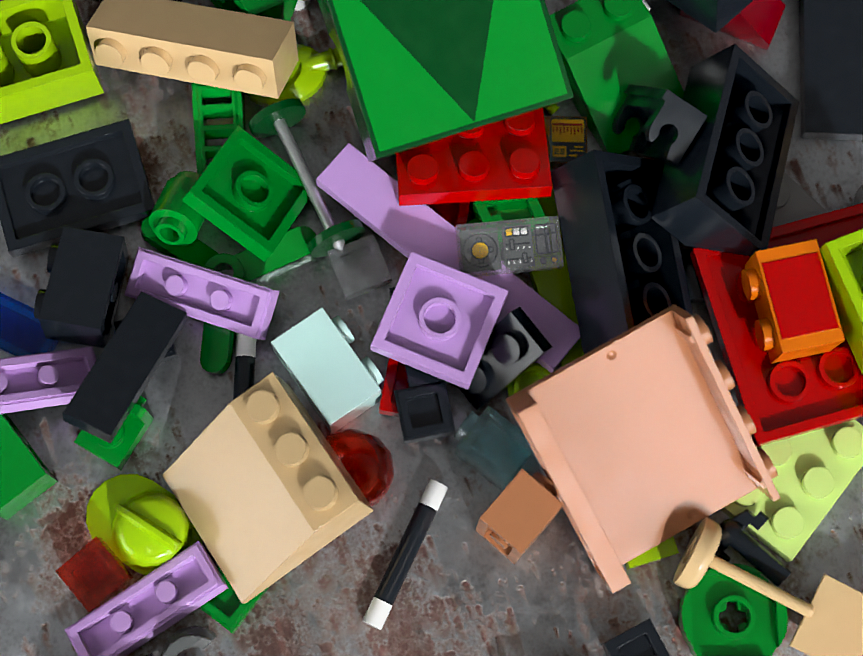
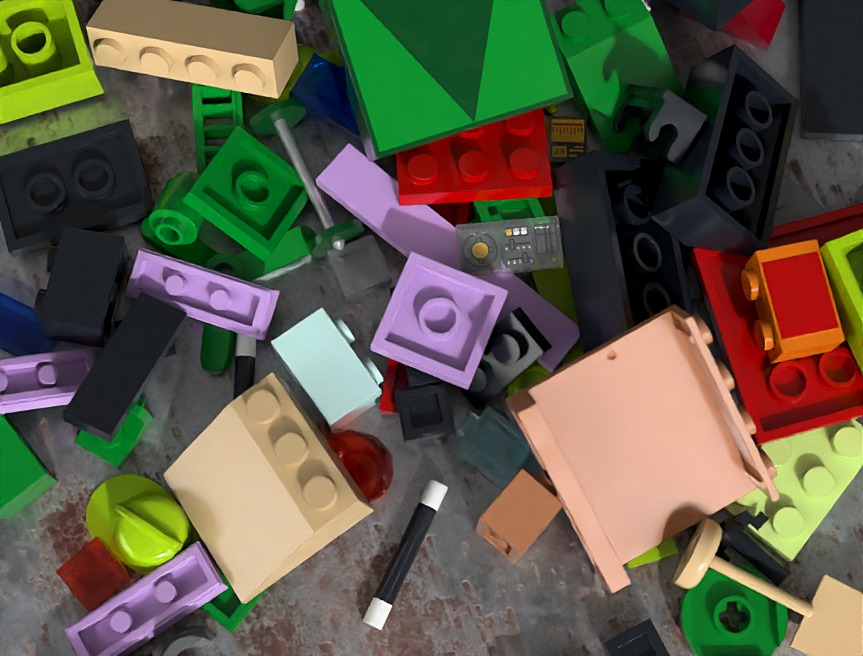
none -> clear blue tile [289,53,362,142]

